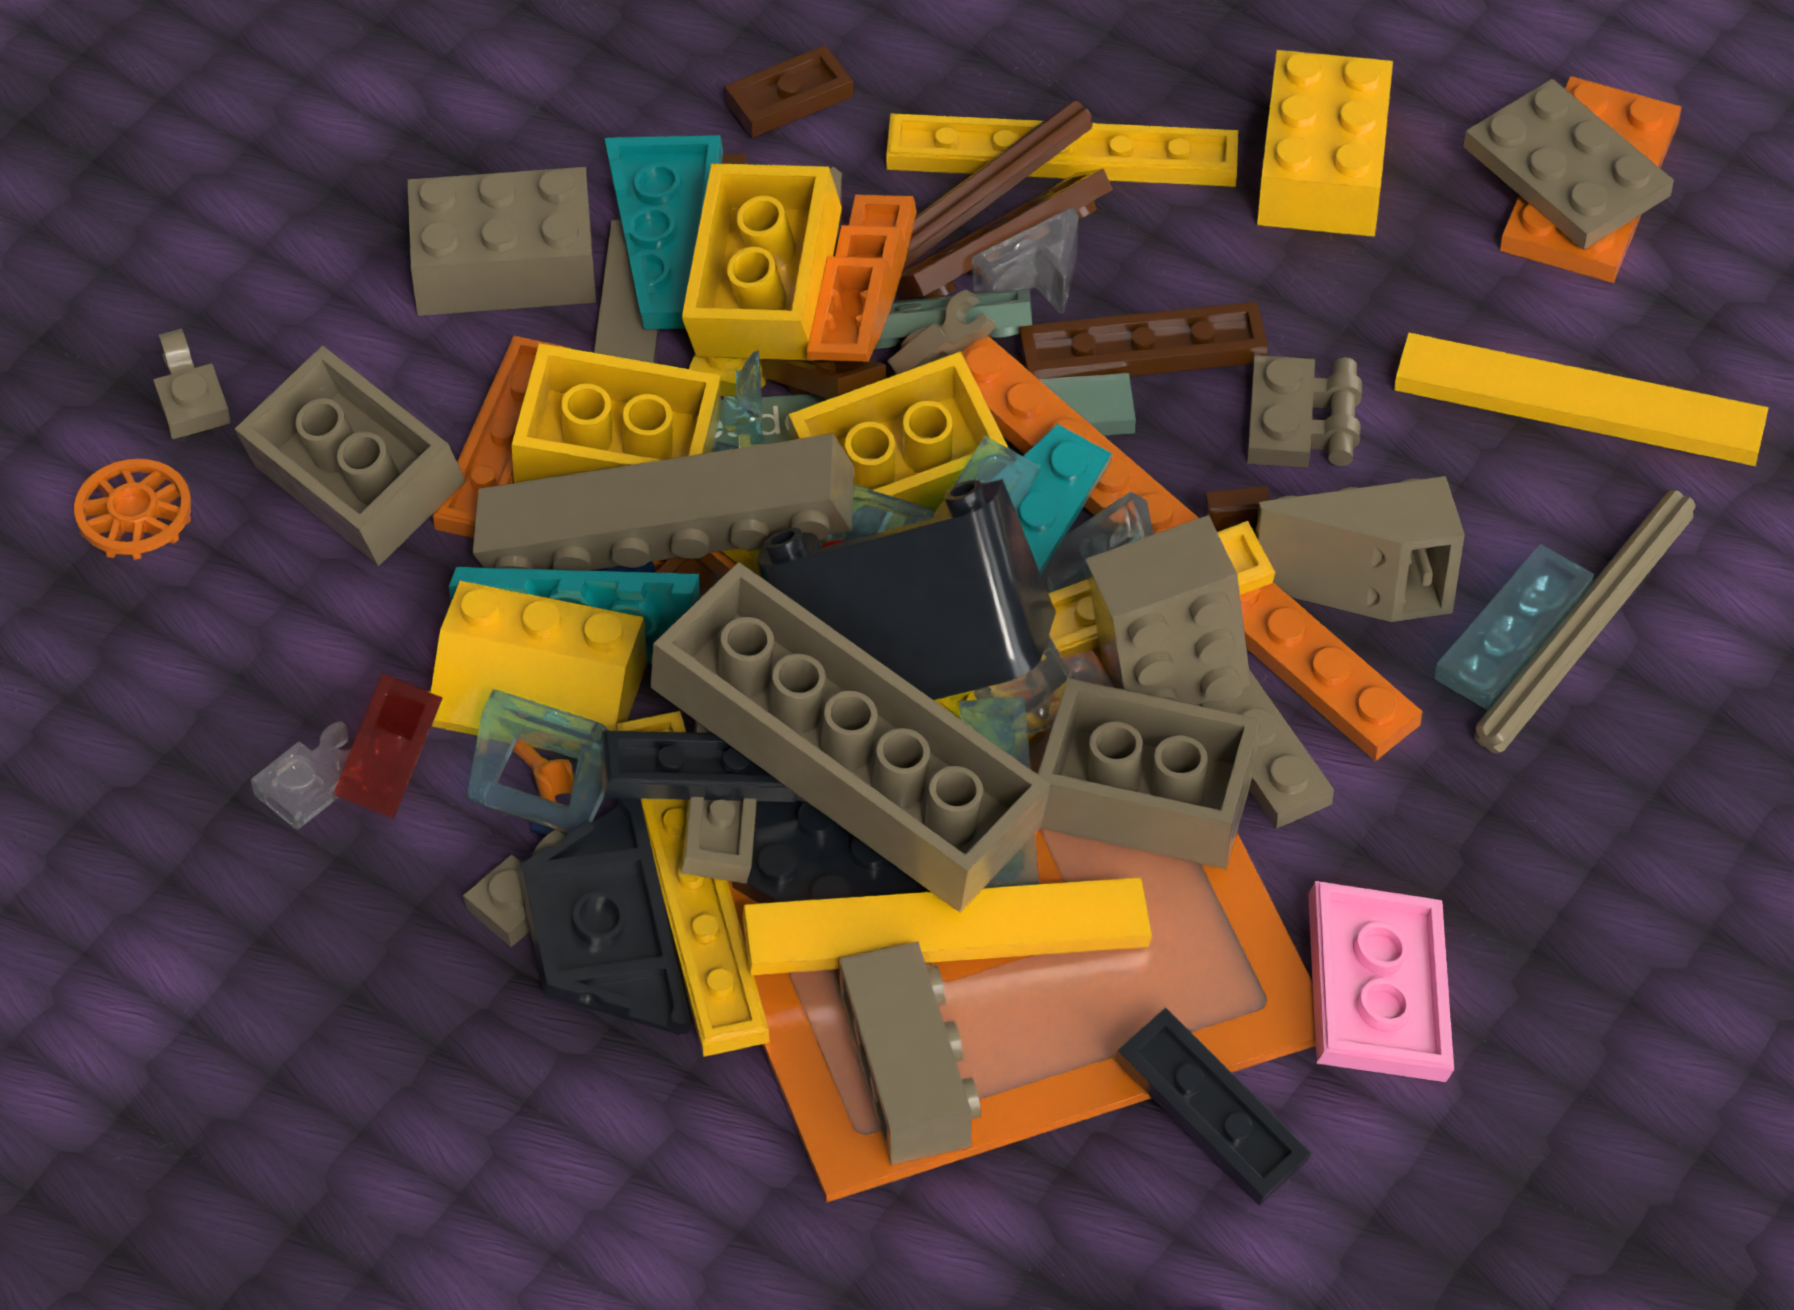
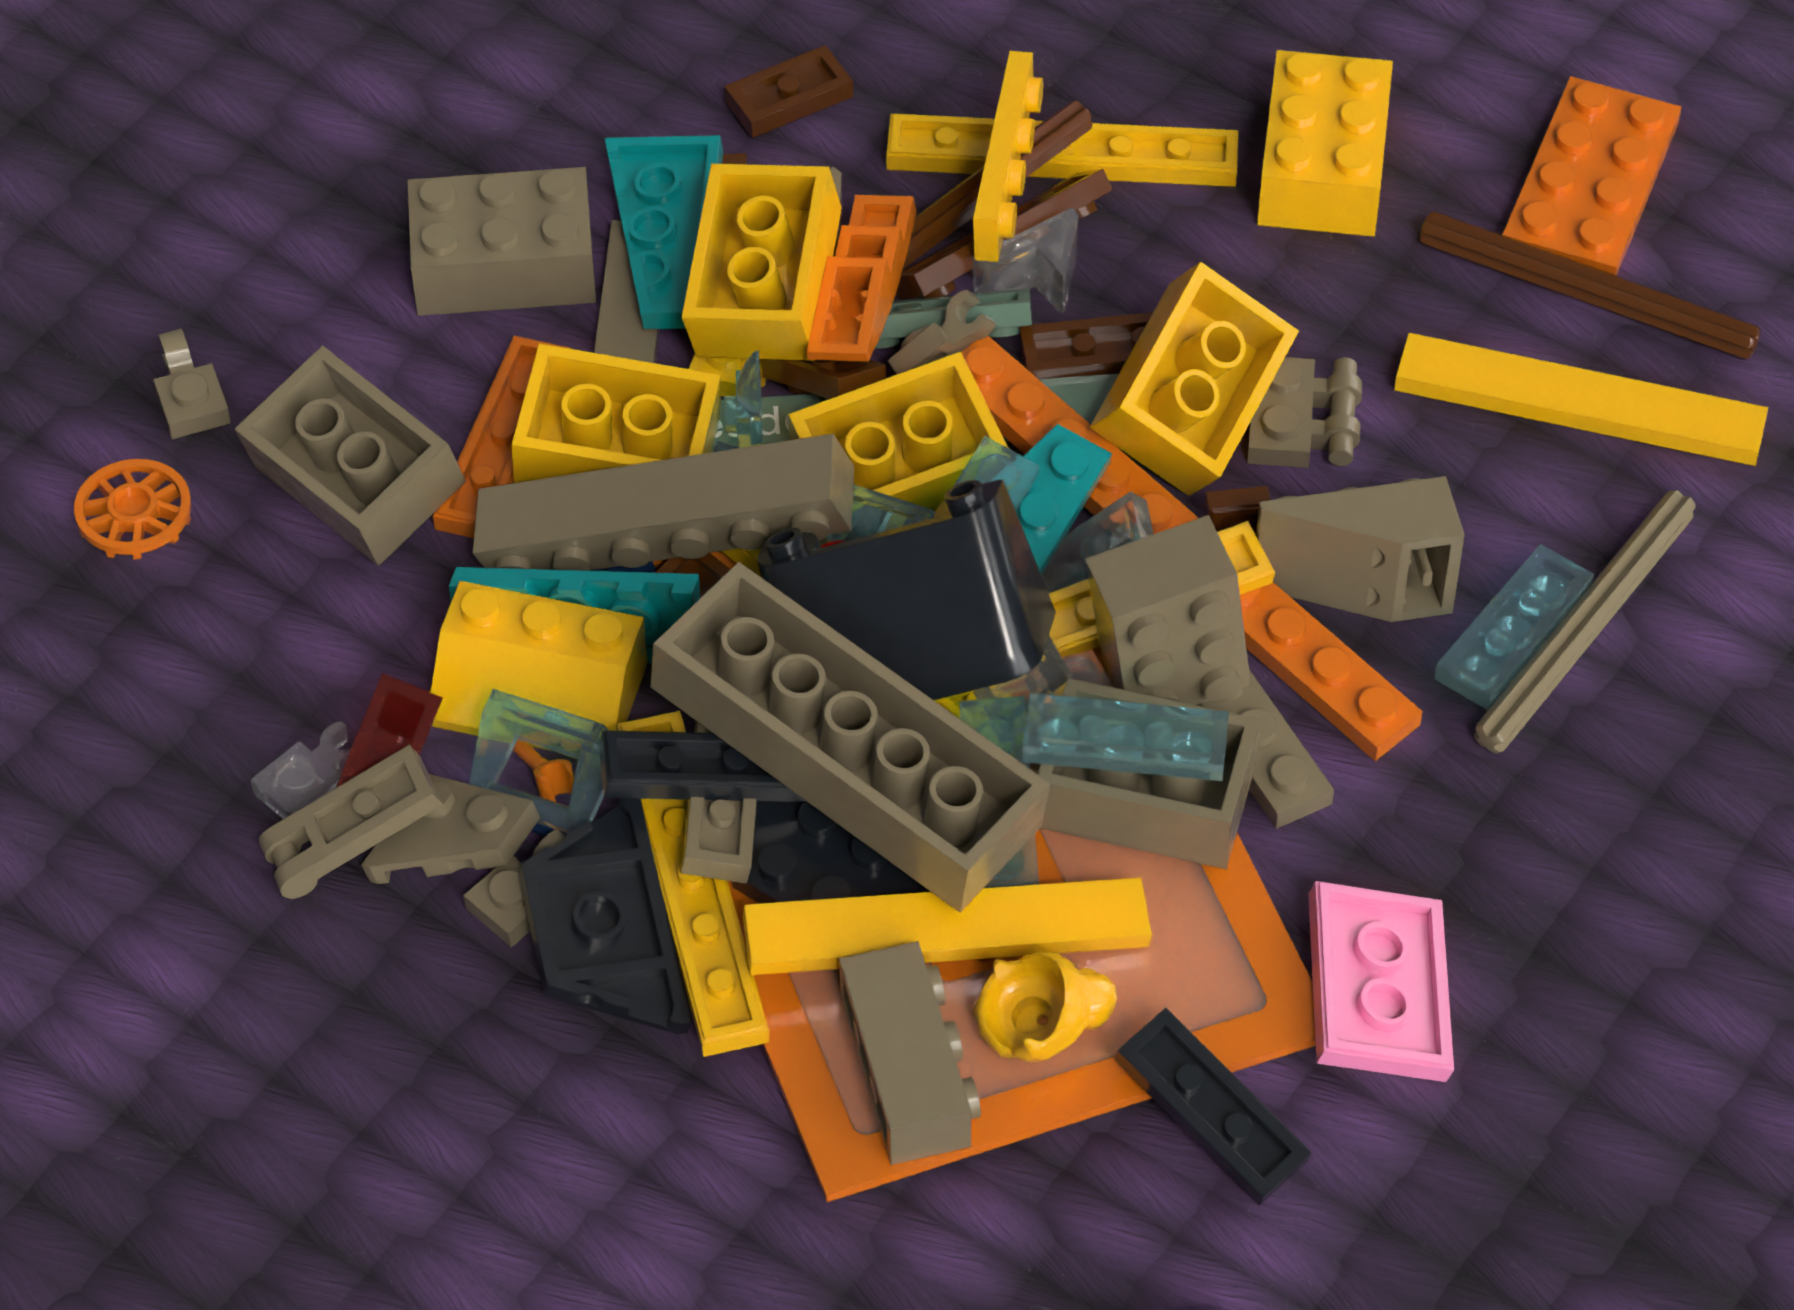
dark tan plate [1464,79,1674,250] -> none
none -> dark tan plate [258,745,443,899]
none -> dark tan wing [361,774,540,884]
none -> yellow piece [972,952,1117,1063]
none -> yellow plate [973,51,1043,262]
none -> clear light blue plate [1022,693,1229,781]
none -> yellow brick [1089,261,1299,496]
none -> reddish brown axle [1420,211,1761,360]

